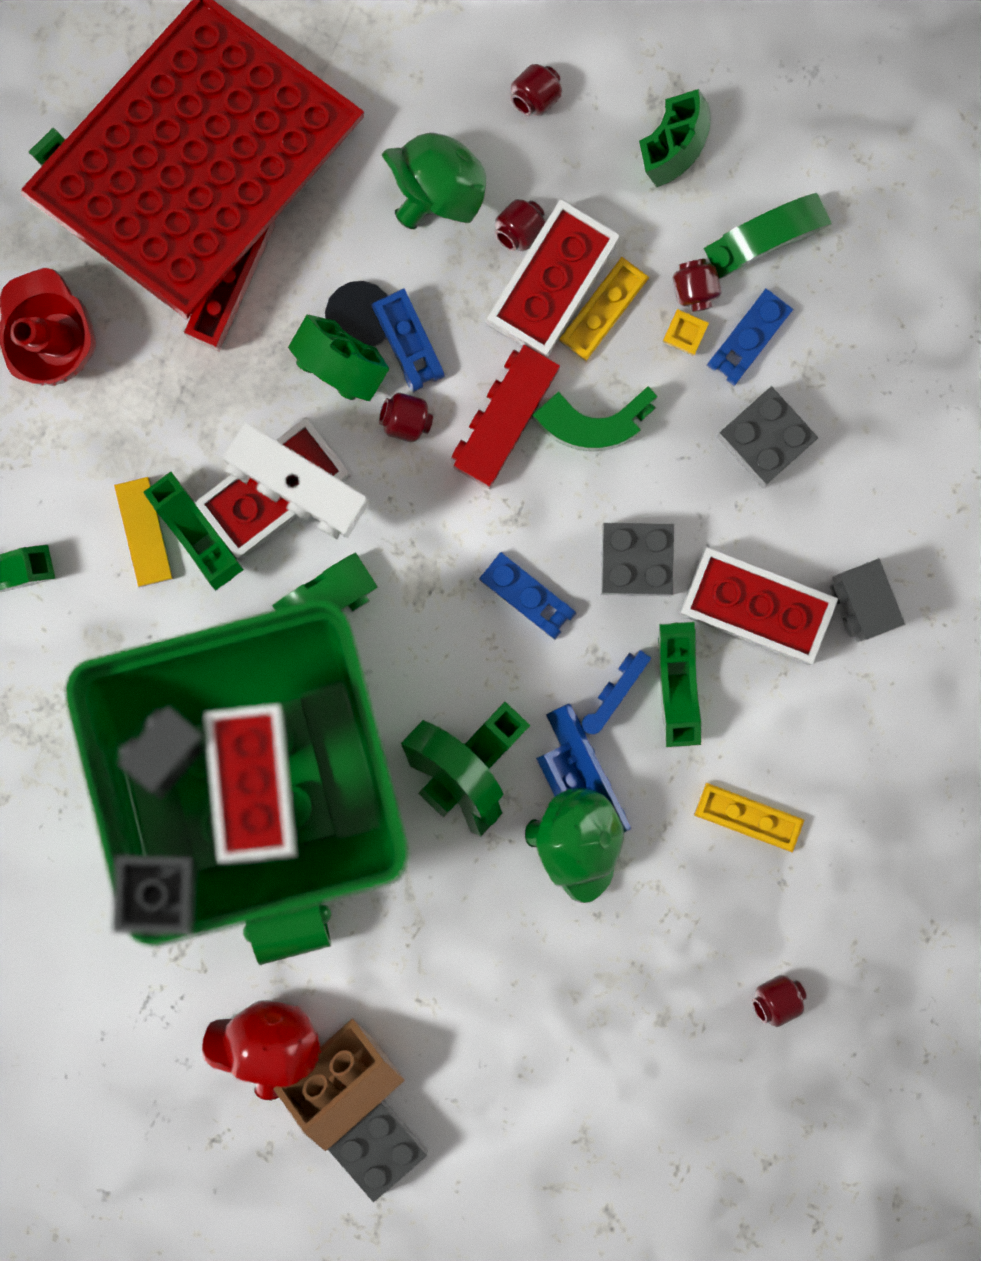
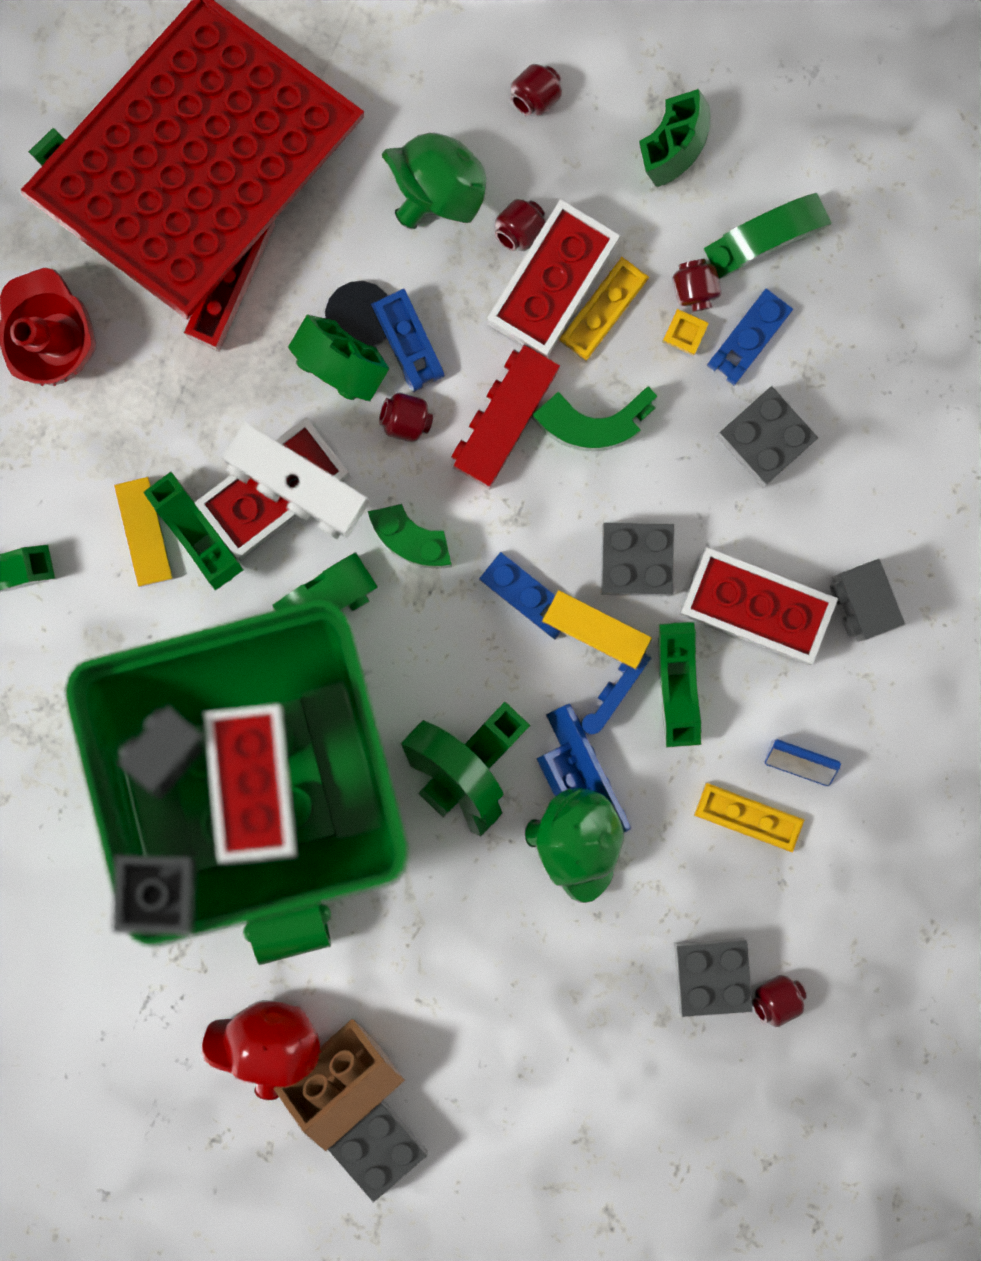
none -> green brick [367,504,452,569]
none -> yellow tile [542,590,652,670]
none -> dark grey brick [674,938,753,1017]
none -> slope [764,739,841,786]

